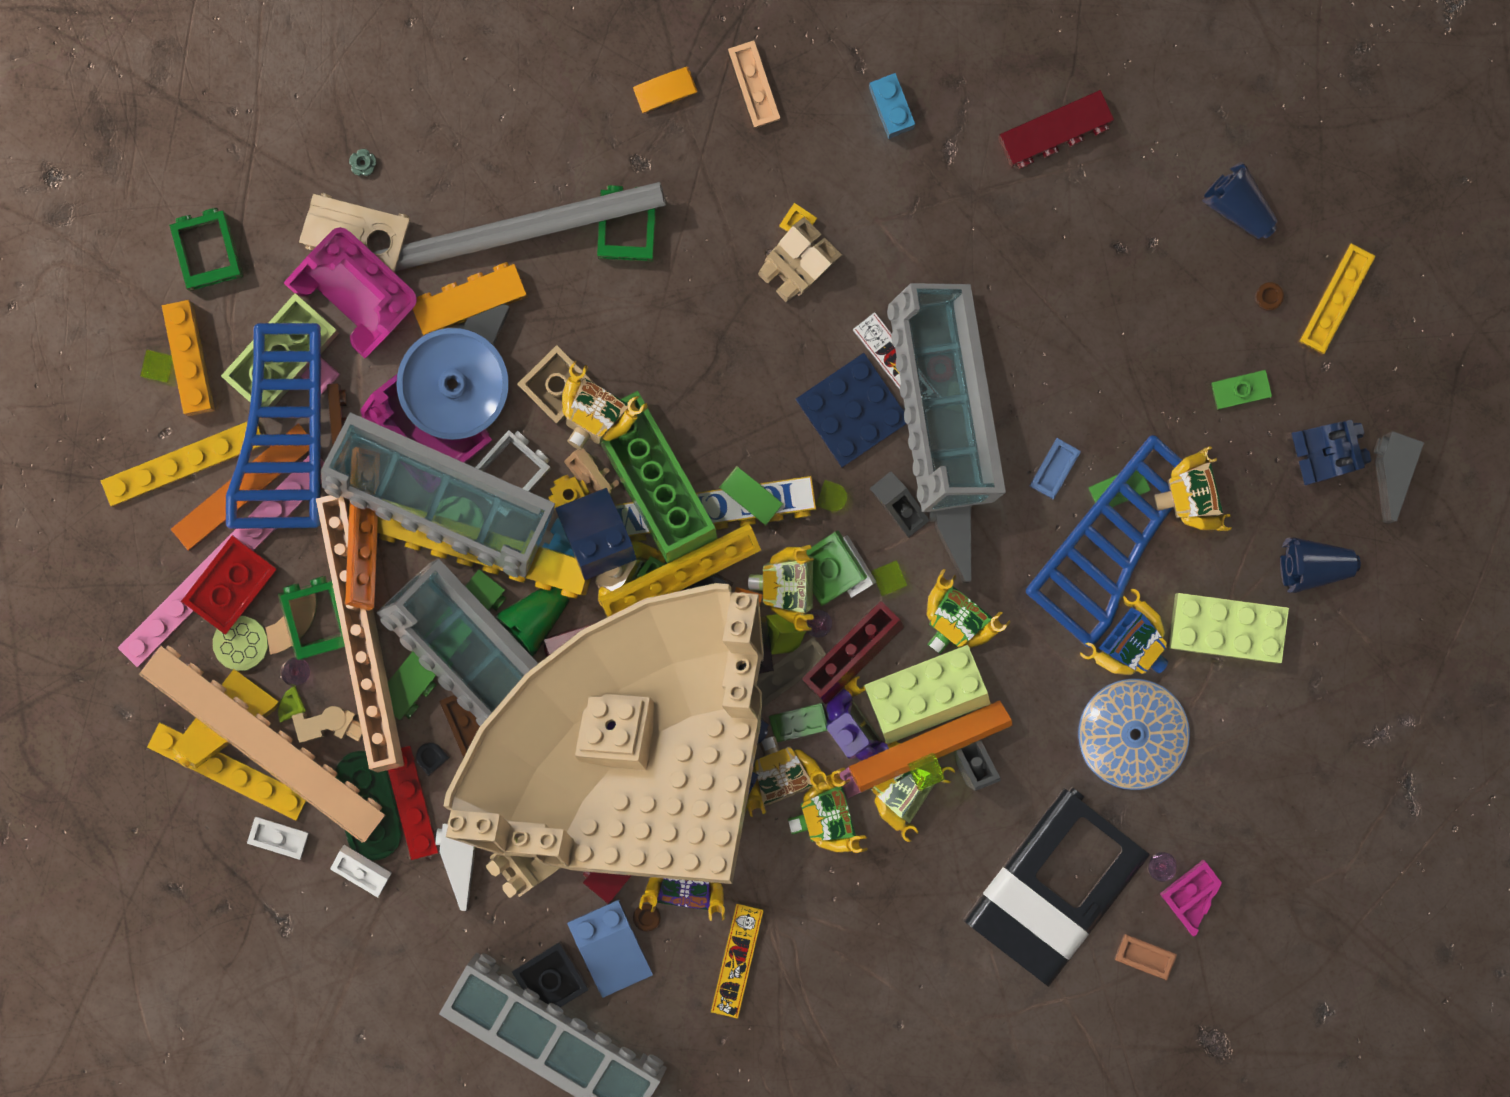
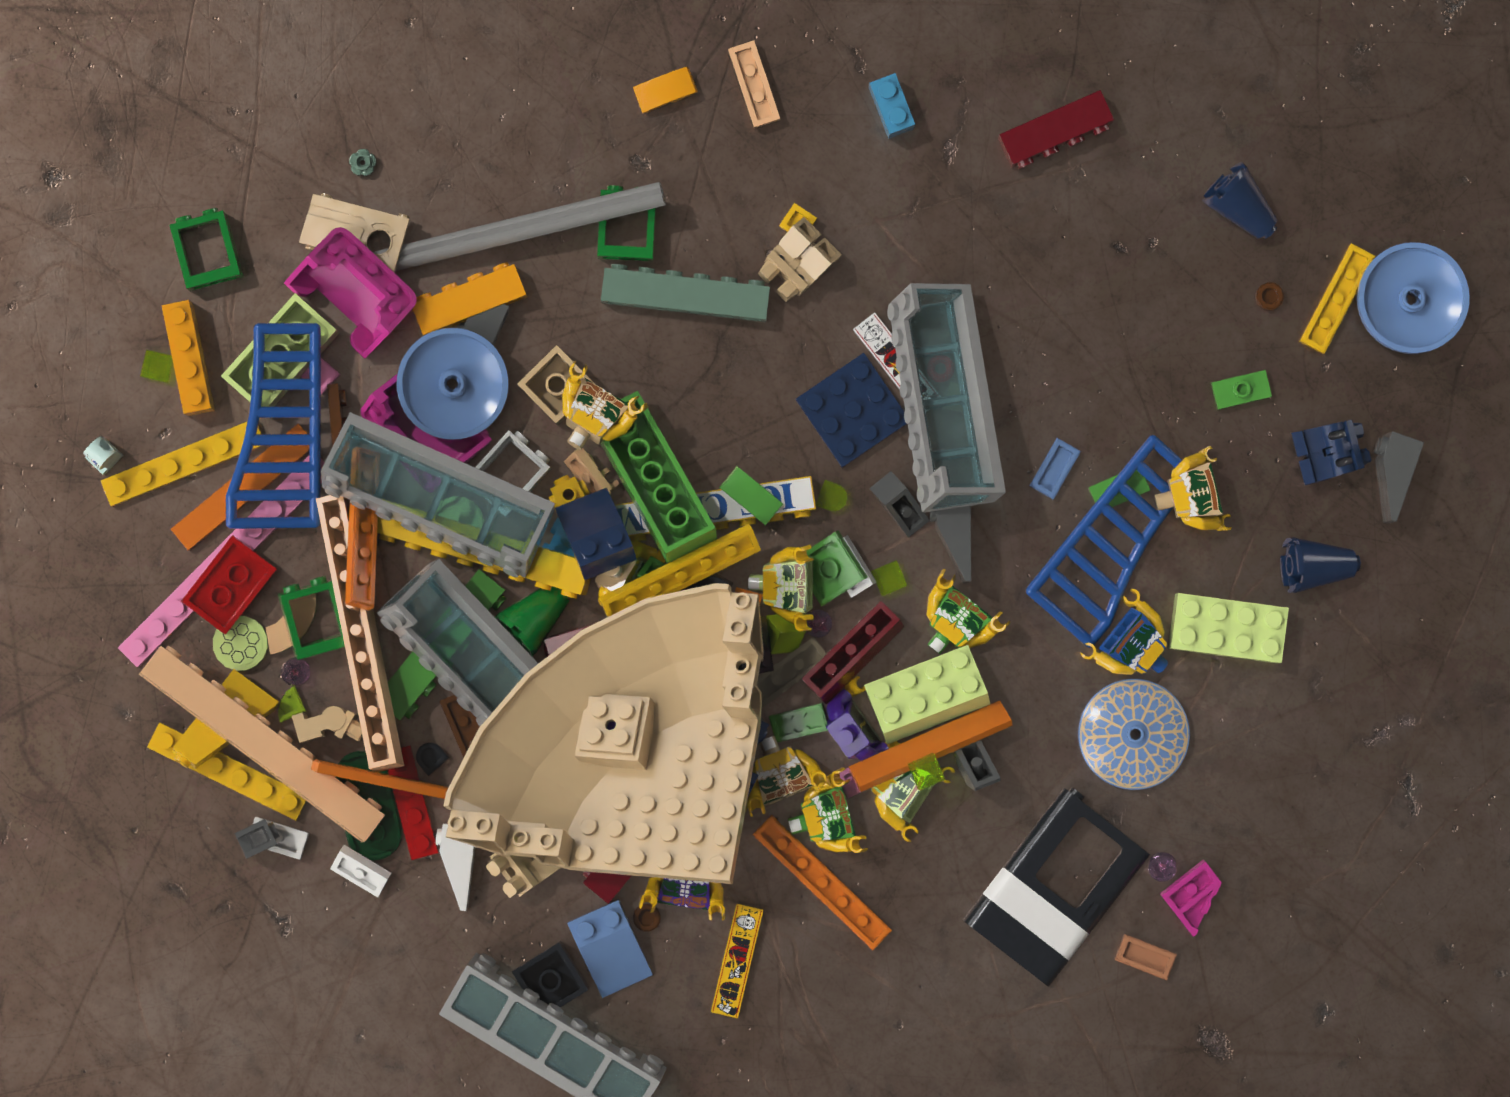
none -> light aqua leg [83,436,124,475]
none -> dark grey window [234,819,280,859]
none -> orange tile [311,759,449,799]
none -> sand green brick [601,264,770,322]
none -> orange tile [752,815,892,950]
none -> medium blue dish [1357,242,1470,354]

